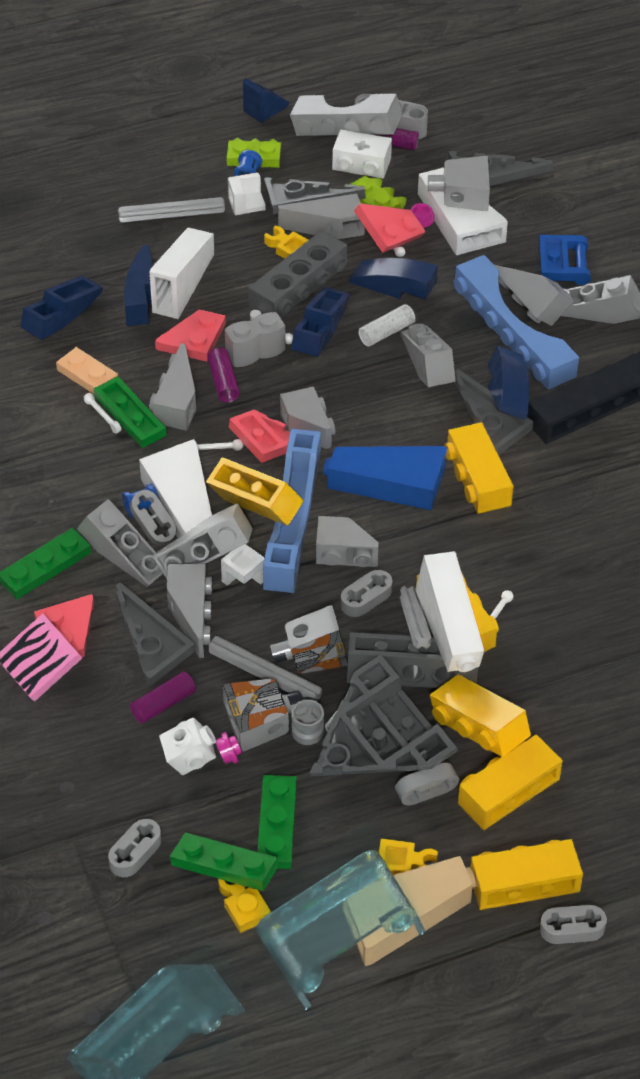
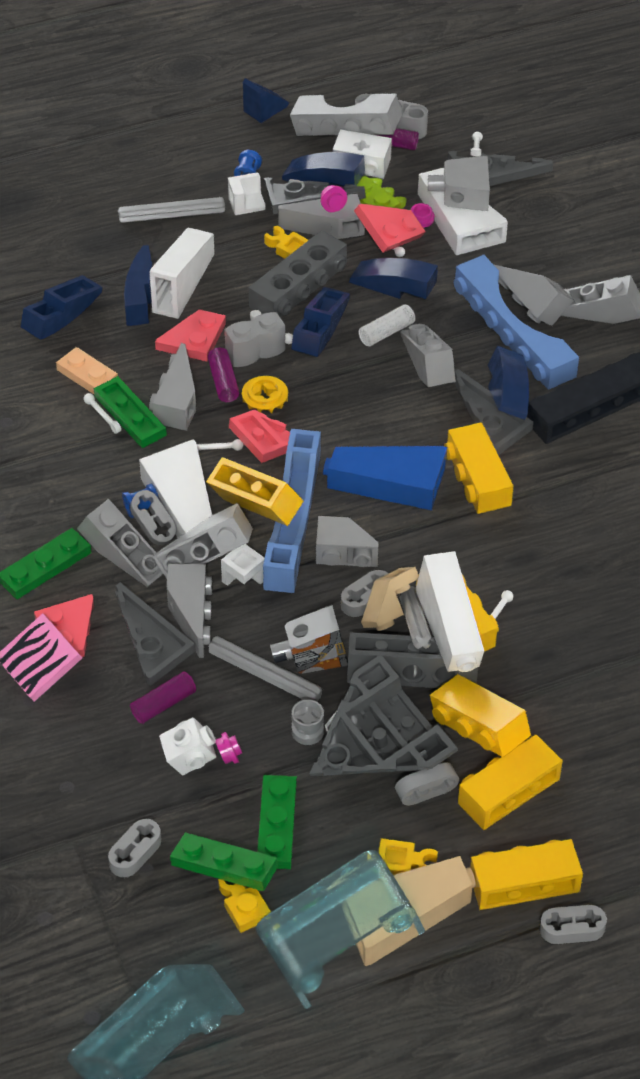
torso [223,679,302,752] -> none
lime plate [227,137,281,168] -> none
light grey slope [280,387,335,449] -> none
blue plate [538,235,591,285] -> none
none -> yellow gear [242,376,288,413]
none -> dark blue slope [282,152,365,186]
none -> dark pink plate [320,185,347,212]
none -> tan slope [361,567,419,631]
none -> white hinge [471,132,483,156]

